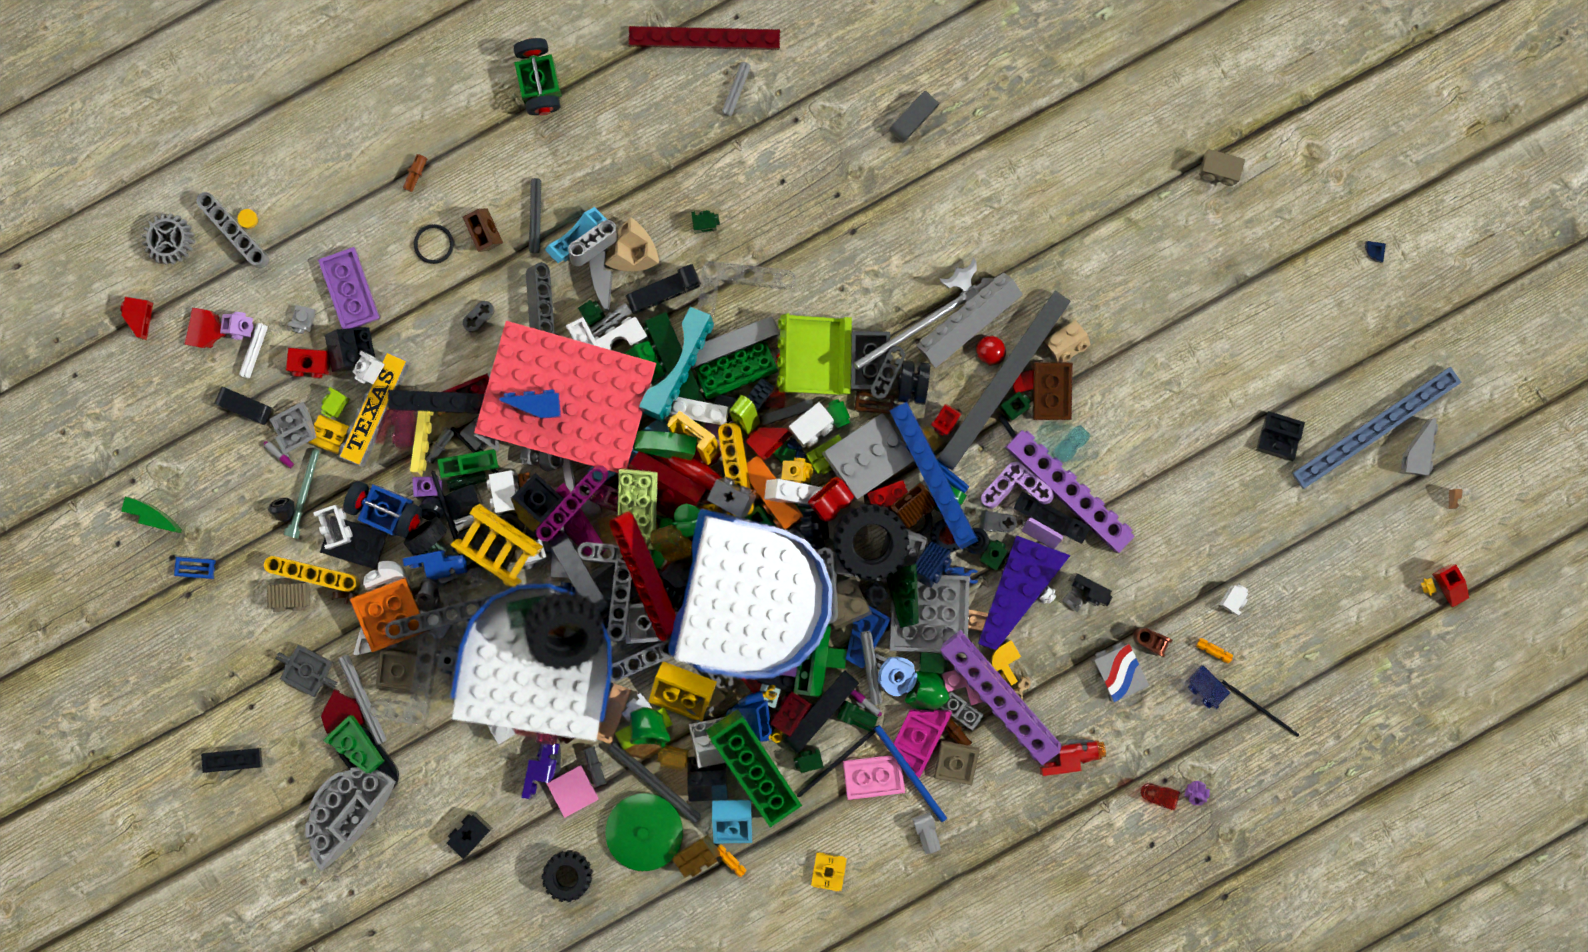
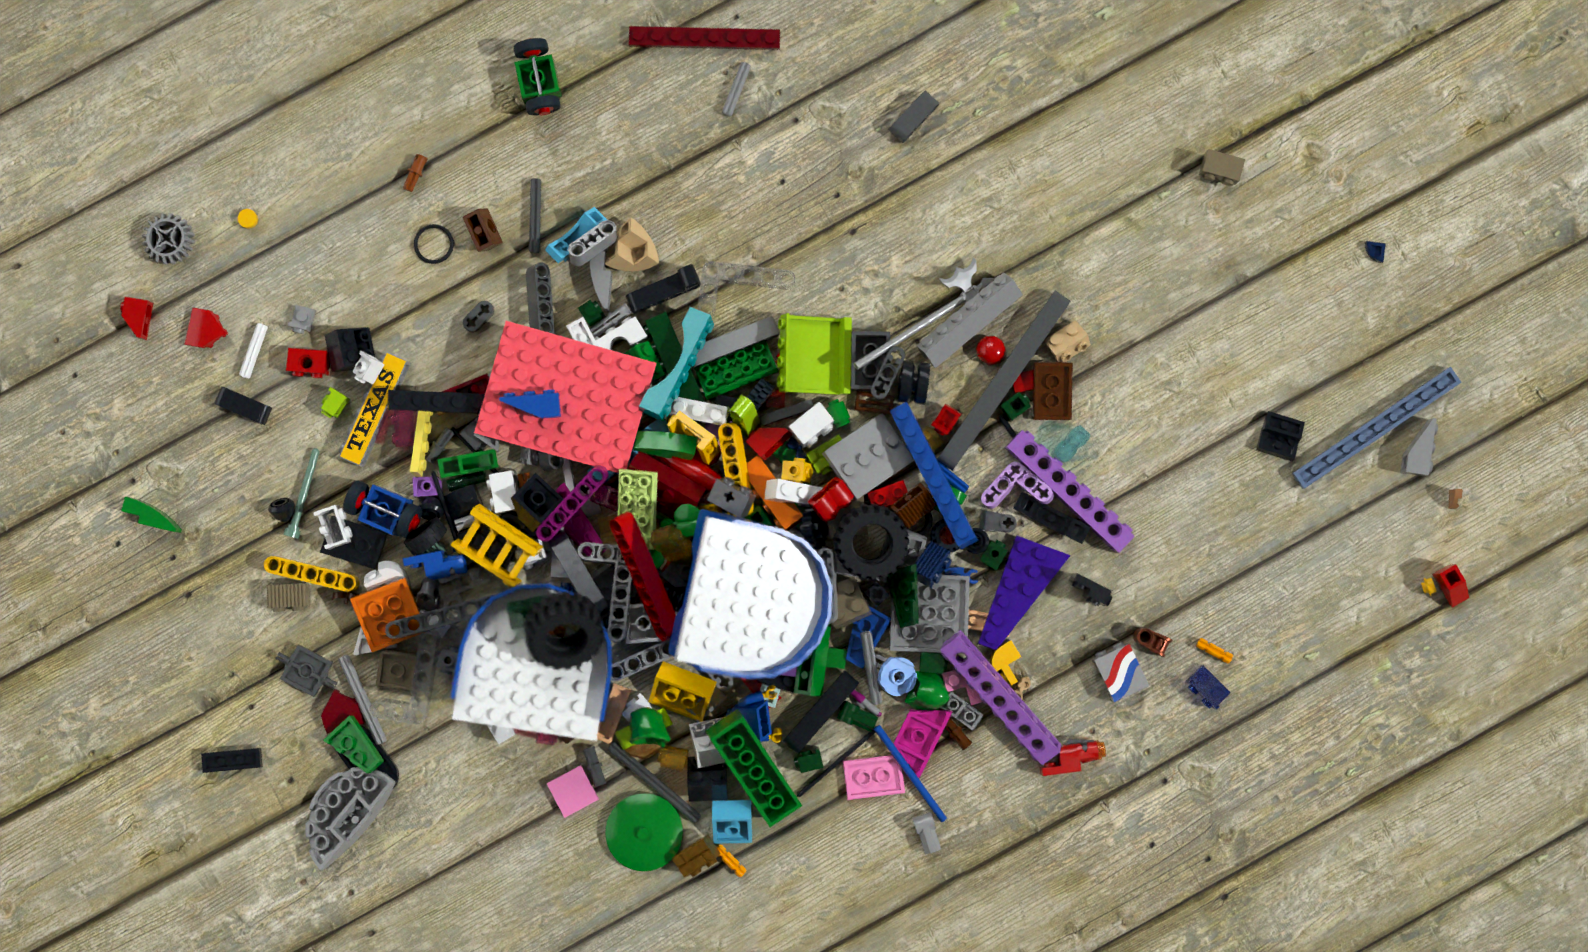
blue tile [174,557,216,579] -> none
light grey beam [197,192,269,268] -> none
lavender brick [220,312,253,340] -> none
piece [264,441,294,469] -> none
light grey slope [270,402,316,454] -> none
yellow piece [308,414,350,455] -> none
medium lavender plate [318,247,380,329] -> none
black brick [446,813,493,859] -> none
dark purple plate [522,741,561,799] -> none
black tyre [541,850,593,902] -> none
dark green brick [691,210,720,234] -> none
dark red bracket [770,692,811,737] -> none
yellow piece [811,852,847,891] -> none
dark tan tile [934,741,980,785] -> none
lavender slope [1022,518,1063,549] -> none
white plate [1038,586,1056,604] -> none
light grey tile [1062,587,1083,612] -> none
clear red piece [1140,783,1180,811] -> none
medium lavender gear [1185,781,1210,805] -> none
white brick [1219,584,1248,615] -> none
black piece [1221,680,1299,737] -> none

